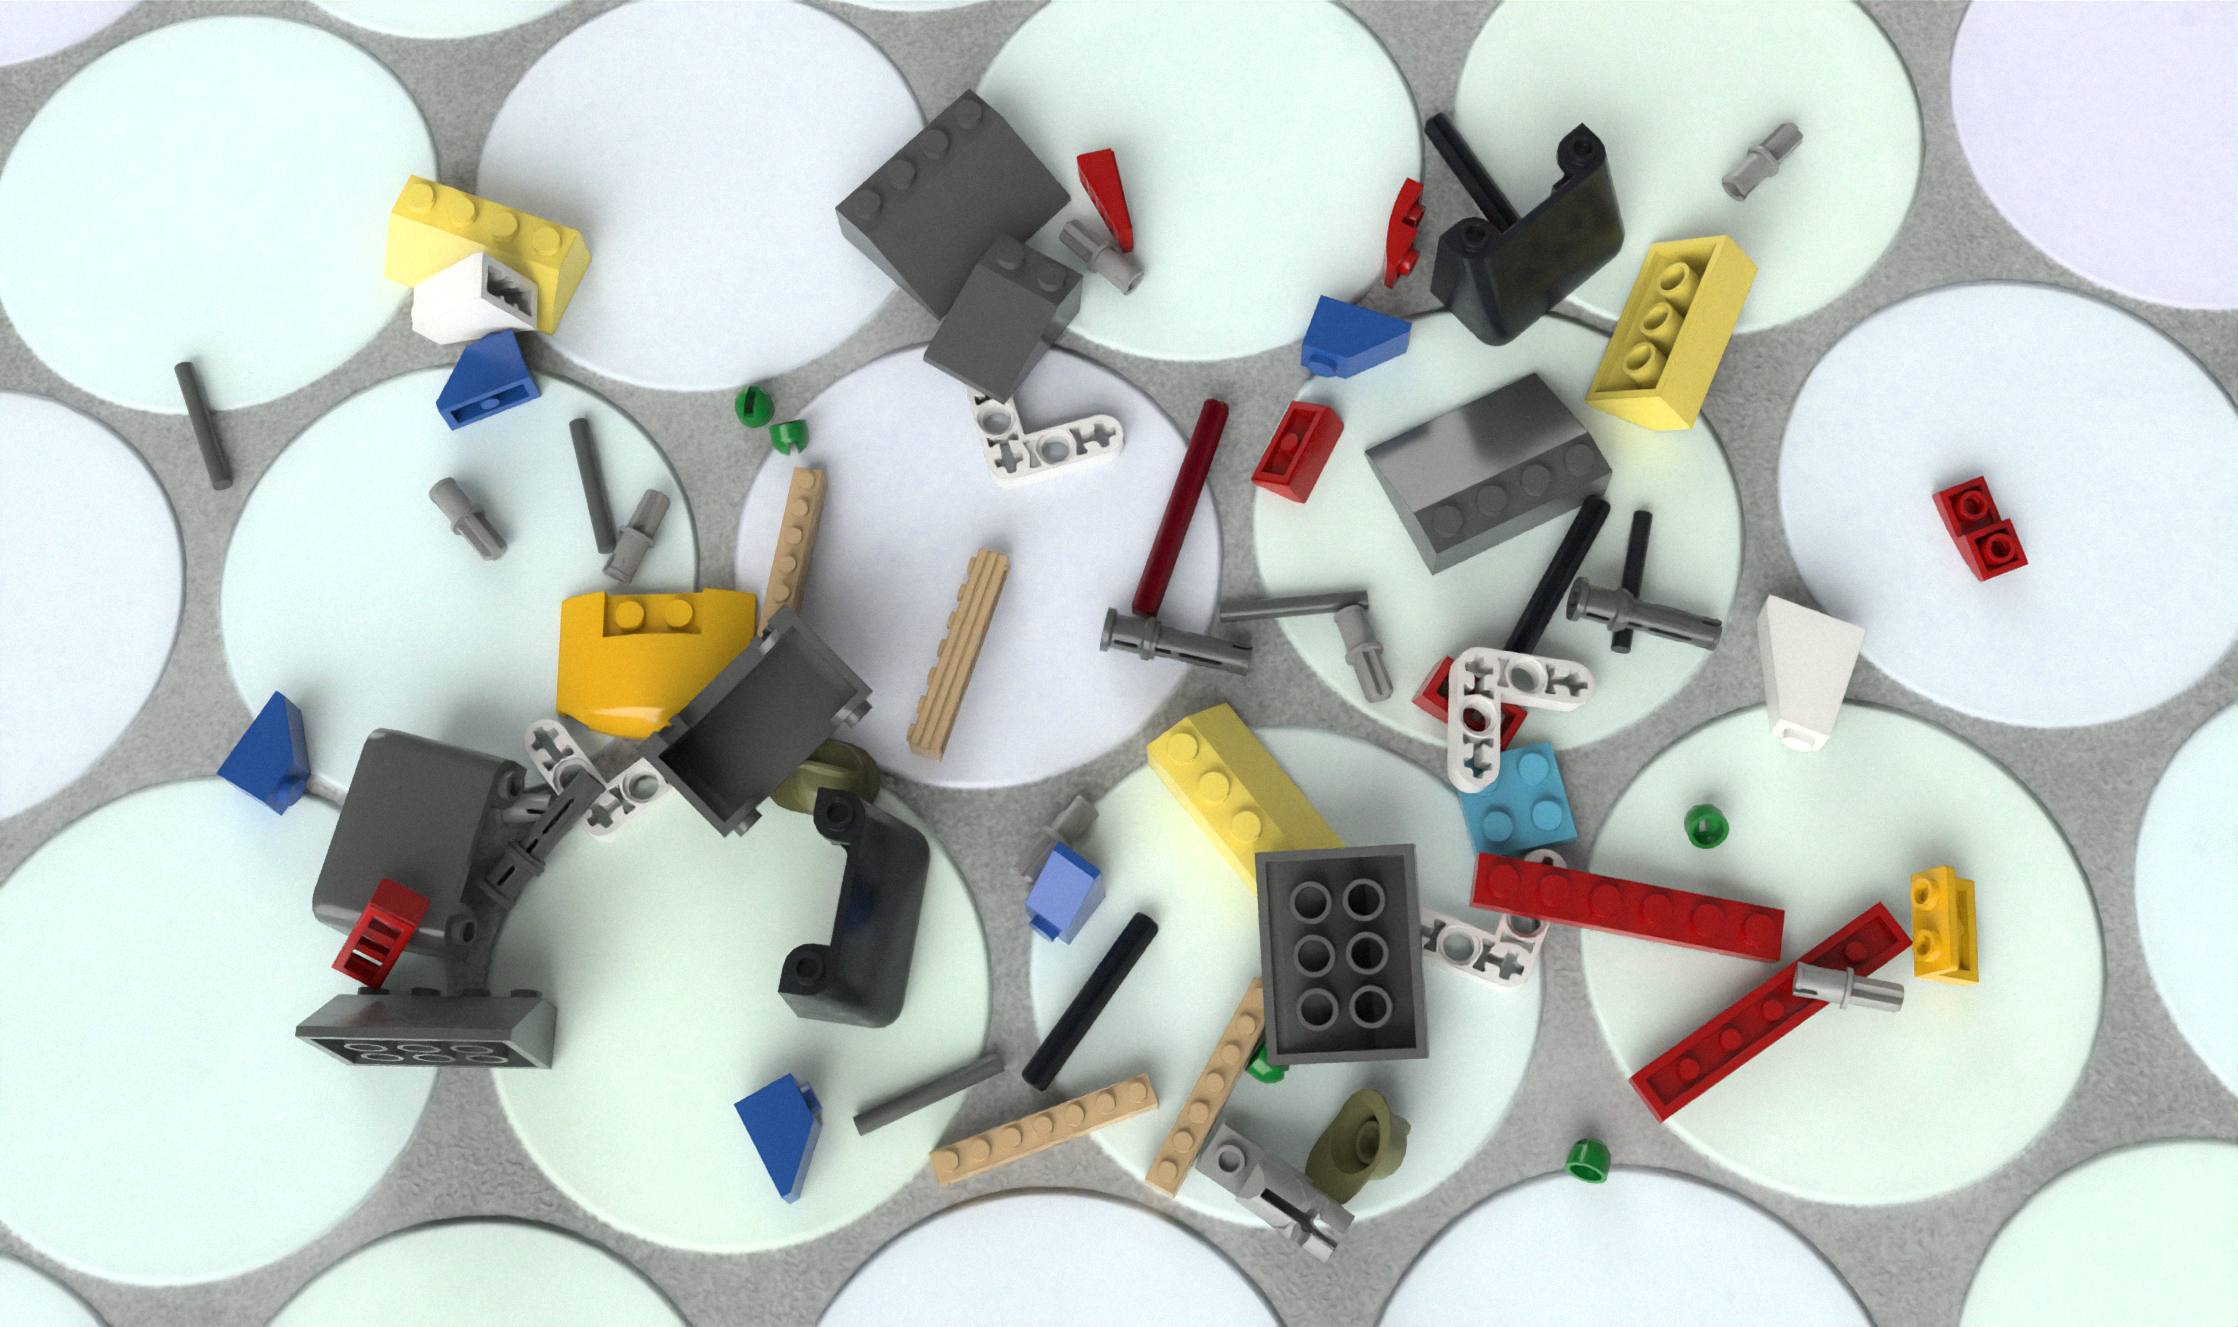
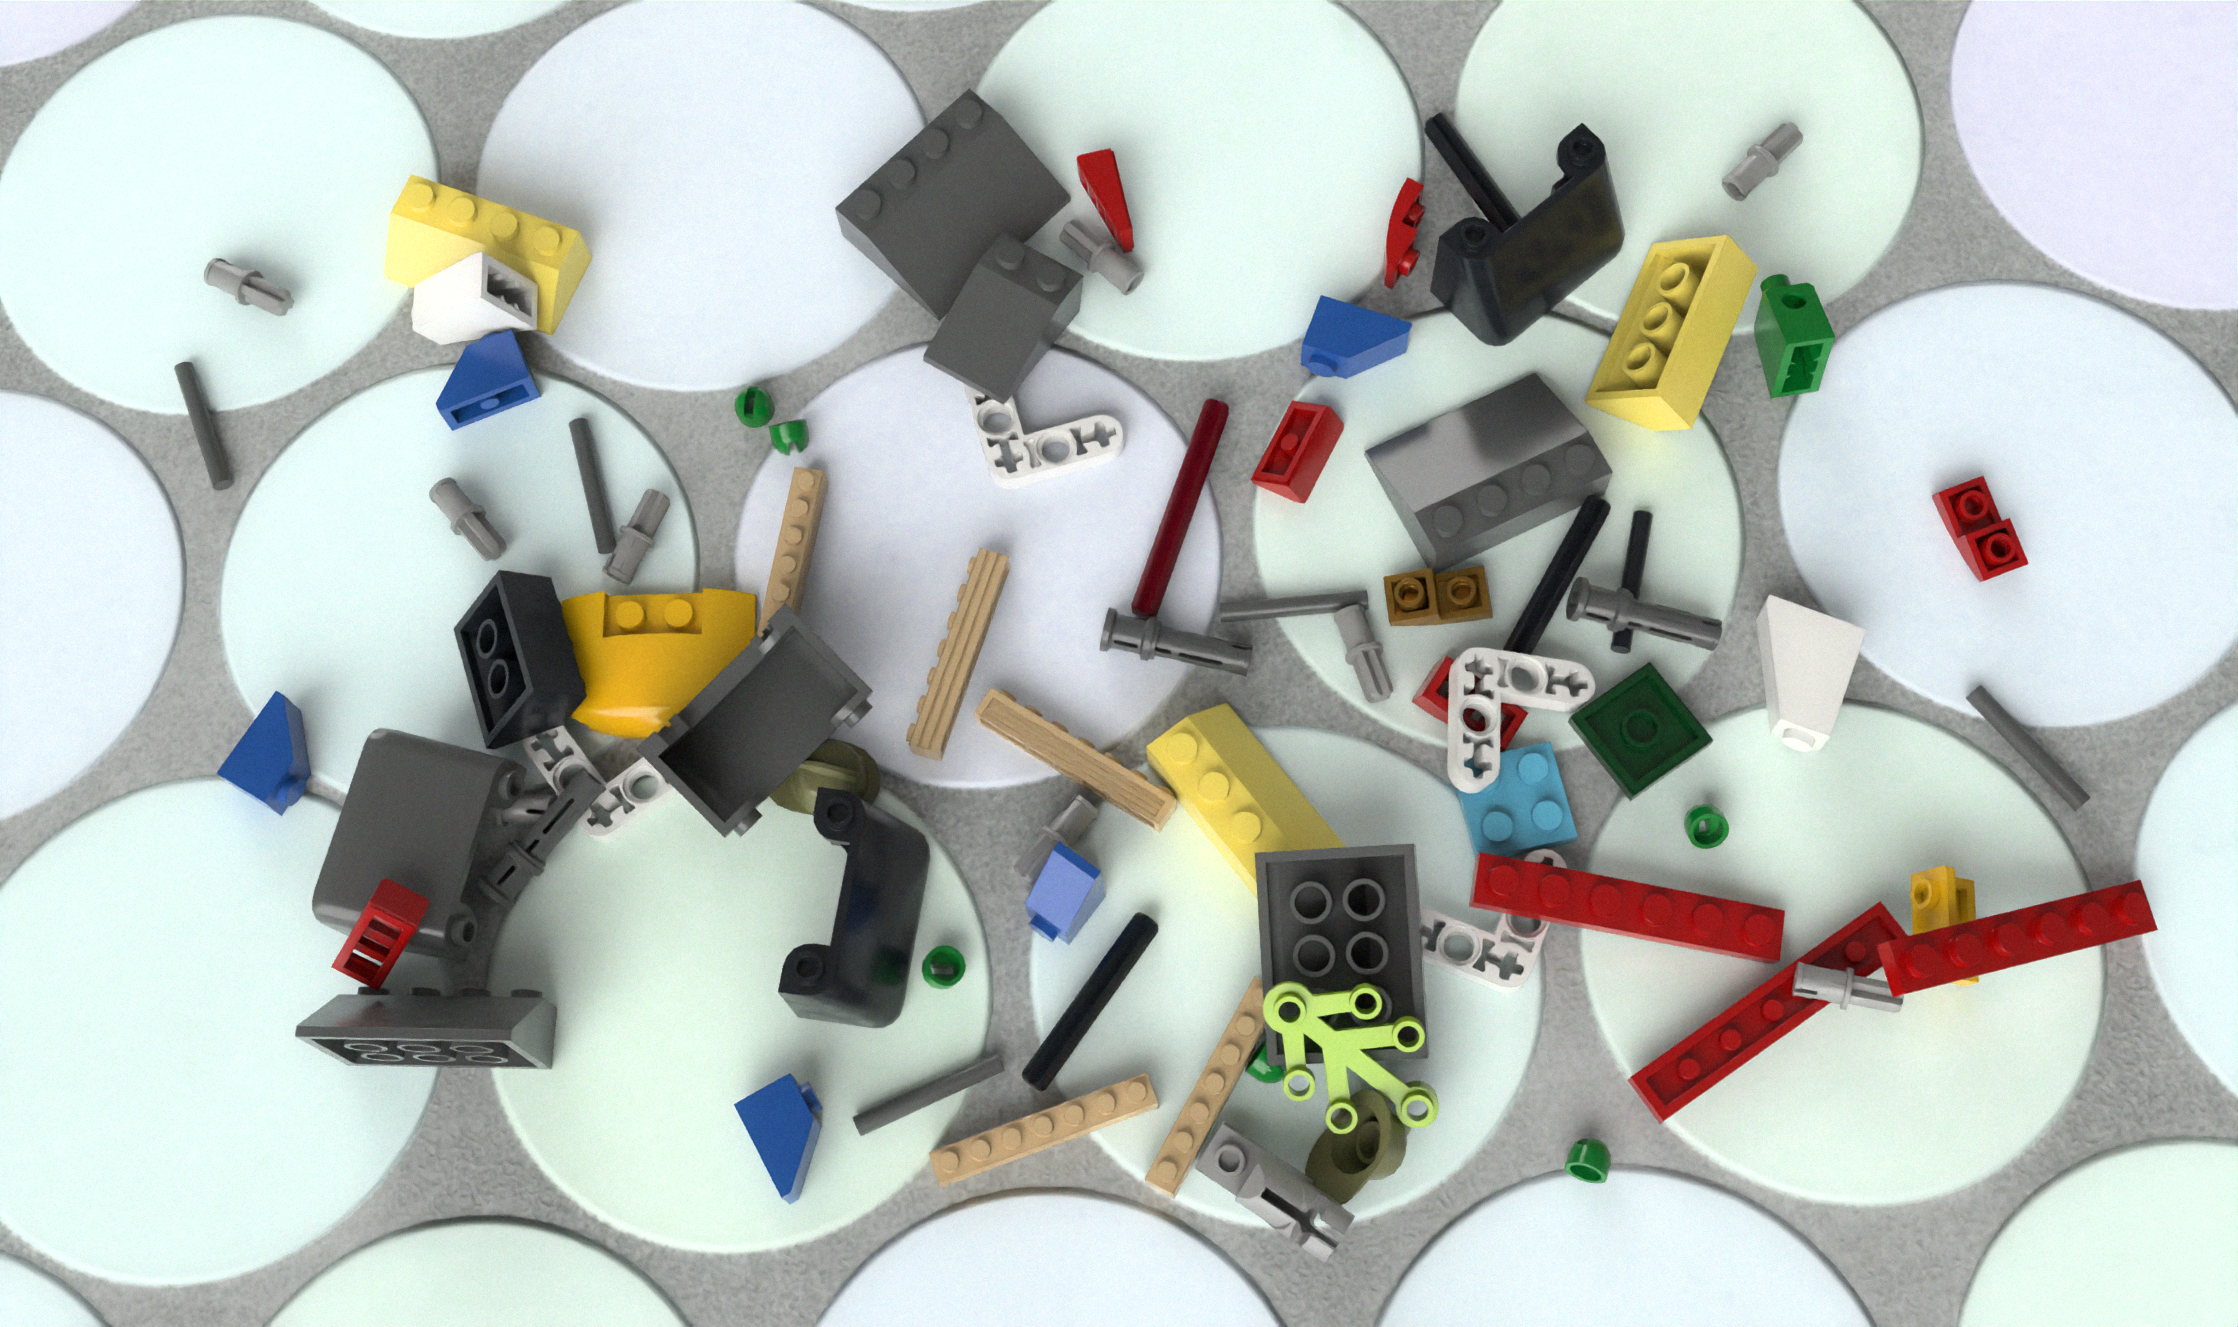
none -> light grey axle [204,258,294,316]
none -> black slope [453,570,587,750]
none -> green hinge [921,945,966,990]
none -> tan piece [974,687,1177,833]
none -> lime plant [1263,981,1439,1134]
none -> pearl gold slope [1383,565,1493,626]
none -> dark green plate [1568,662,1714,801]
none -> green torso [1754,274,1835,398]
none -> red plate [1876,880,2158,997]
none -> dark grey bar [1965,685,2091,811]

